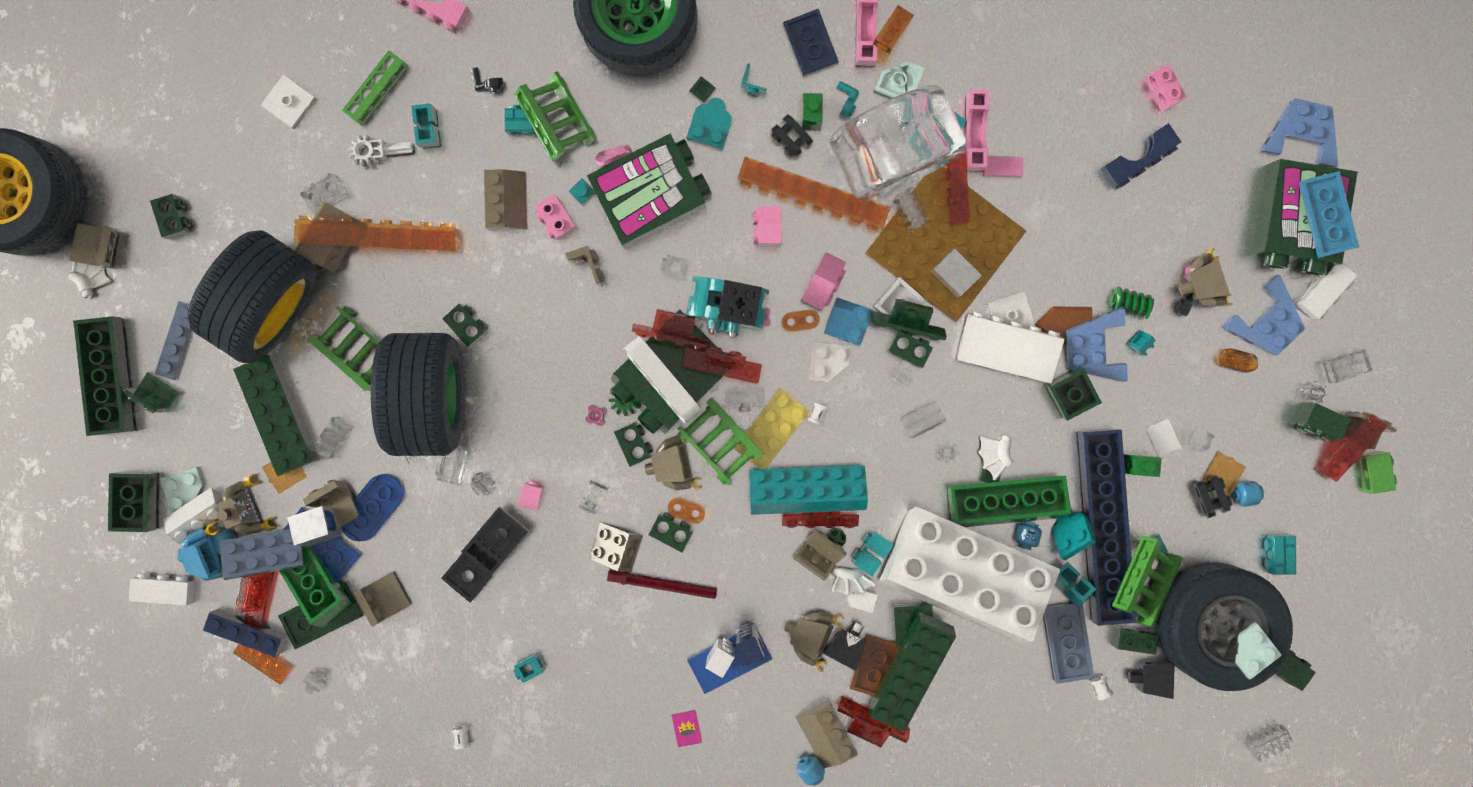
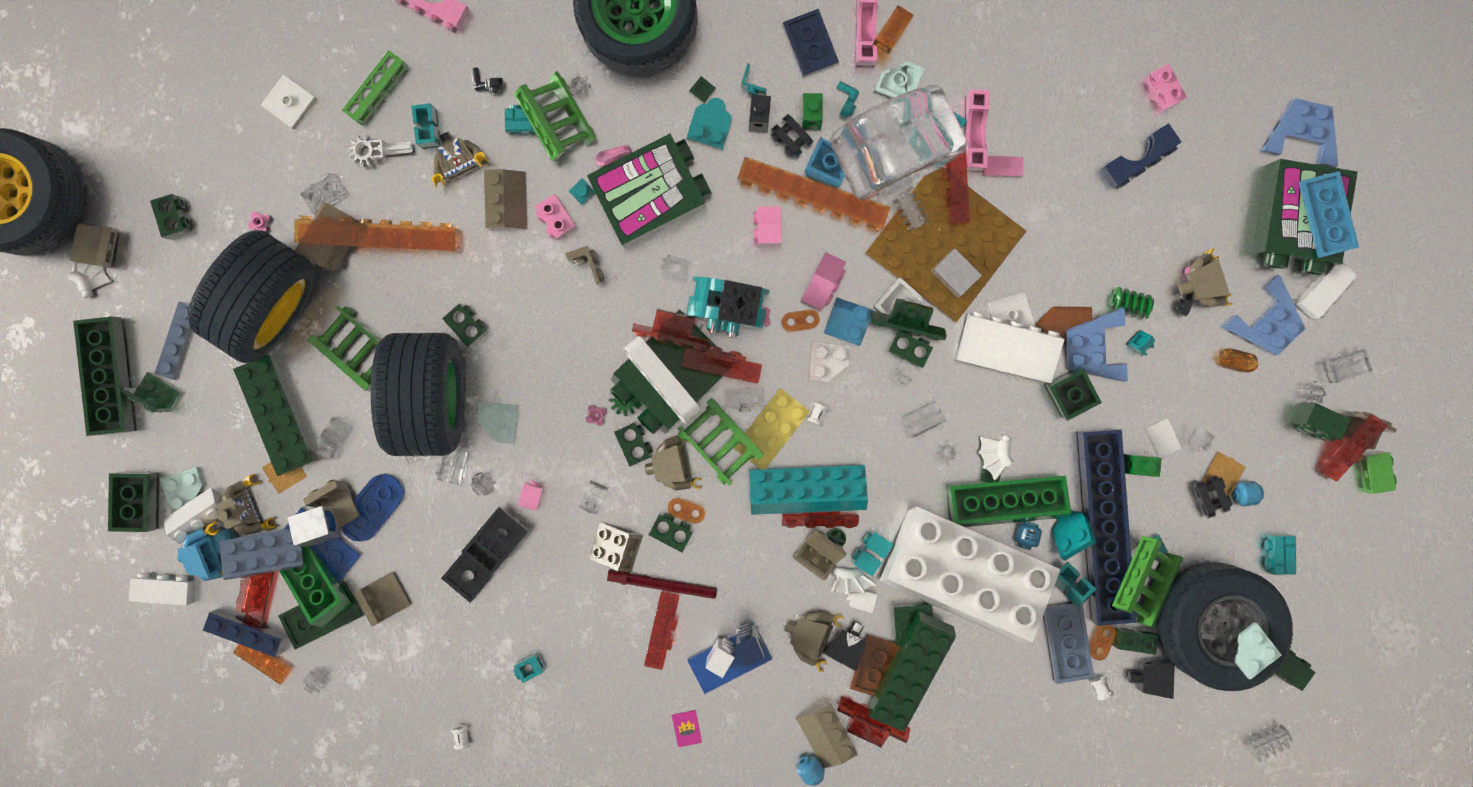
none -> bright pink plate [248,211,270,232]
none -> torso [432,132,489,188]
none -> light aqua plate [477,402,518,444]
none -> clear gear [567,73,592,99]
none -> clear red bracket [644,591,679,670]
none -> black torso [749,94,771,133]
none -> dark azure slope [805,137,855,187]
none -> clear orange plate [1089,625,1116,661]

